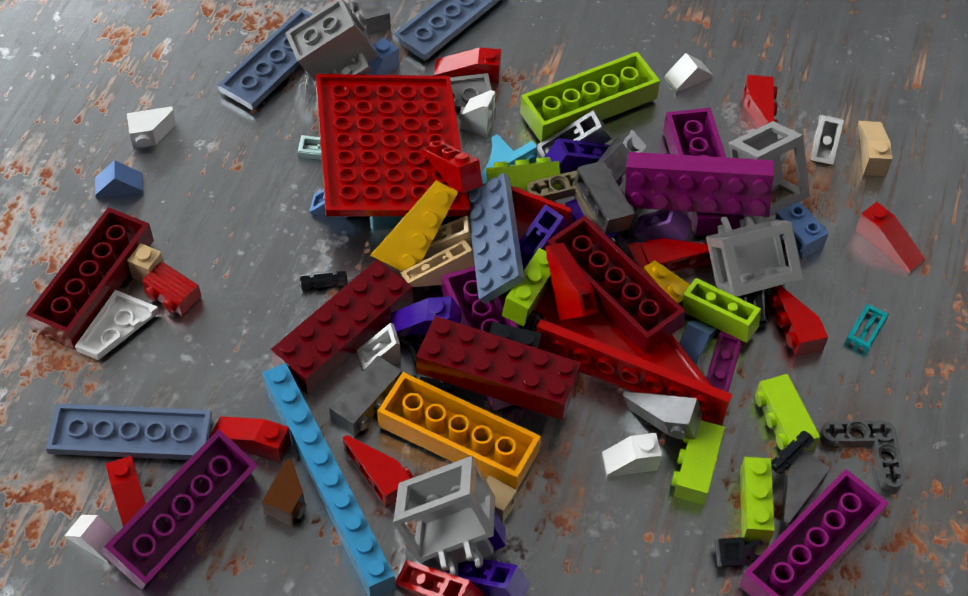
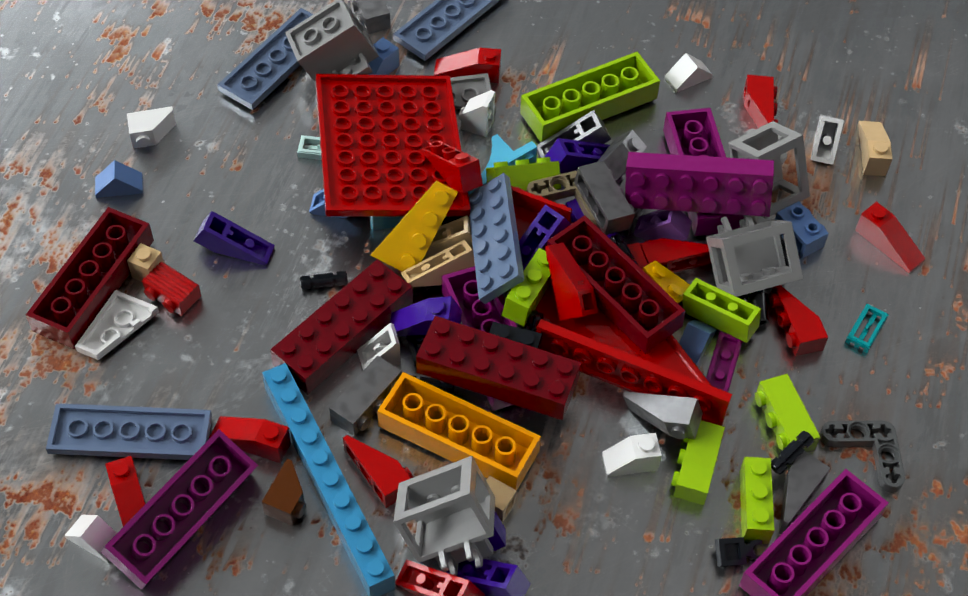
none -> dark purple slope [194,211,275,266]

